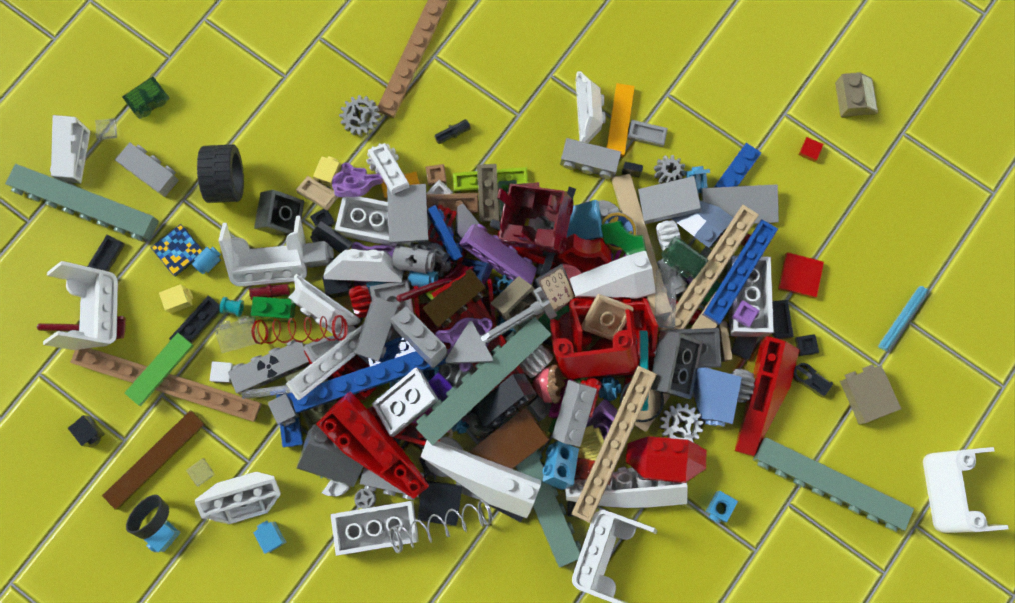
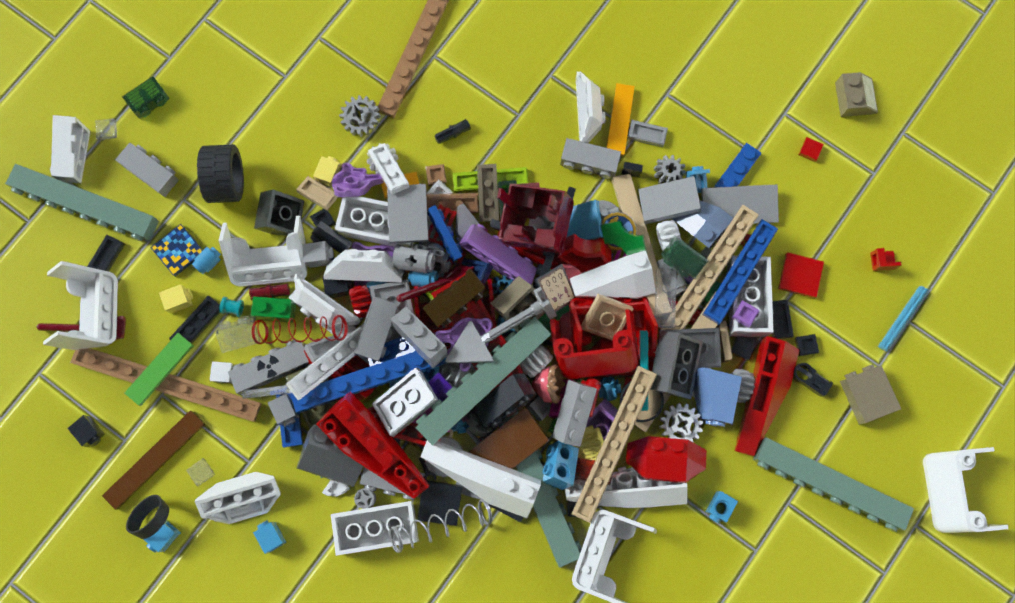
none -> red panel [870,248,902,271]

